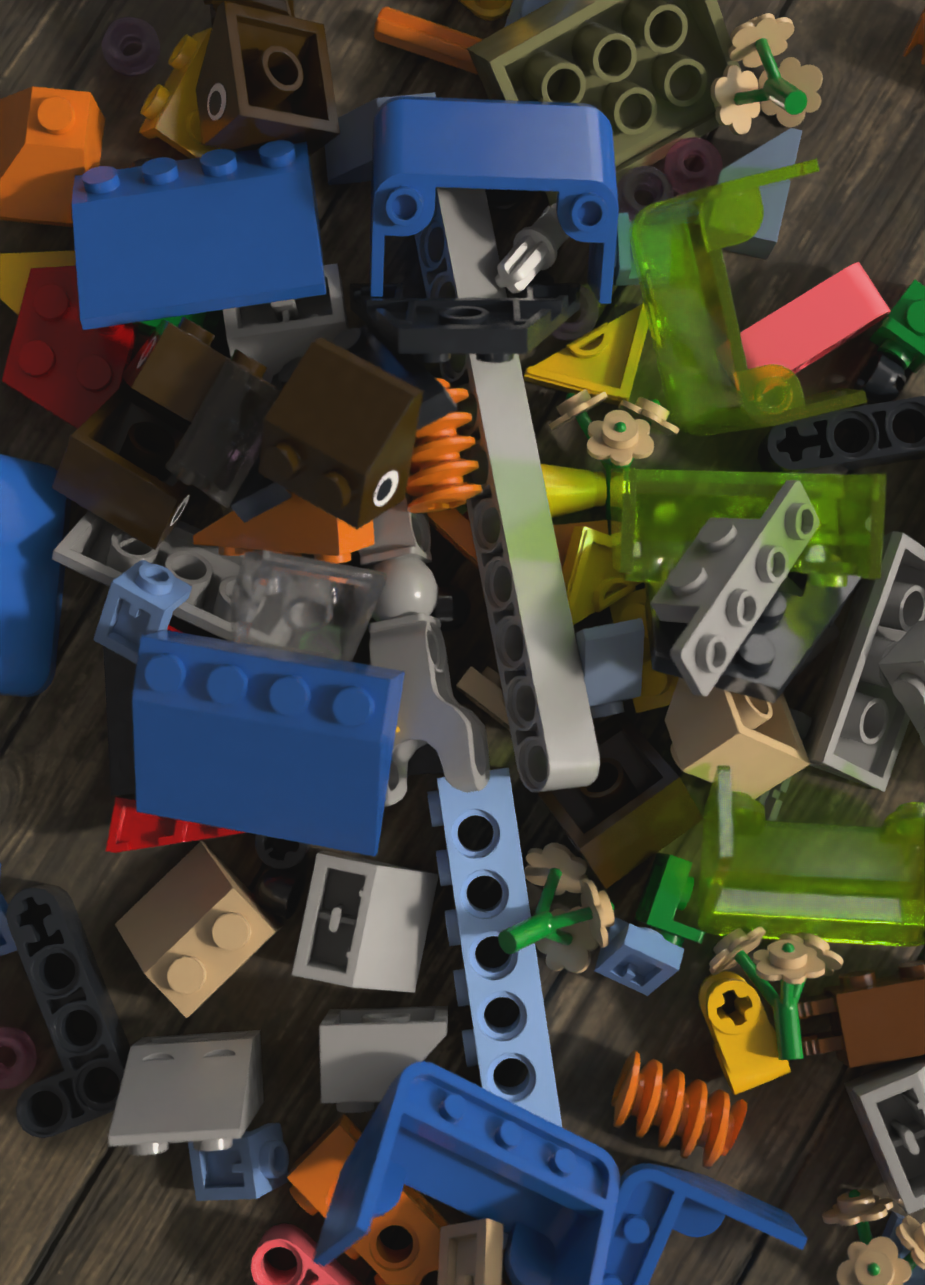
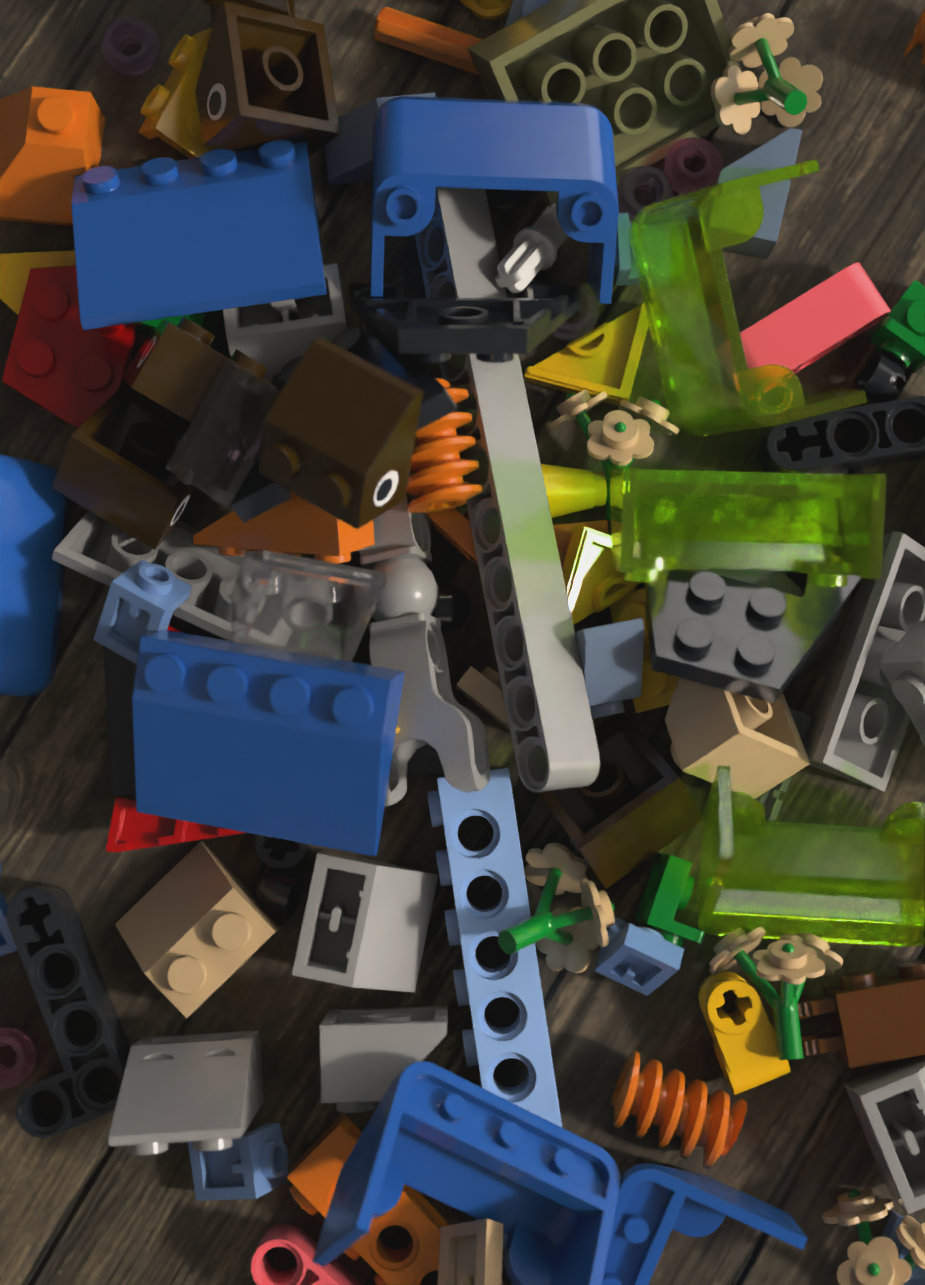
light grey bracket [650,480,820,696] -> none

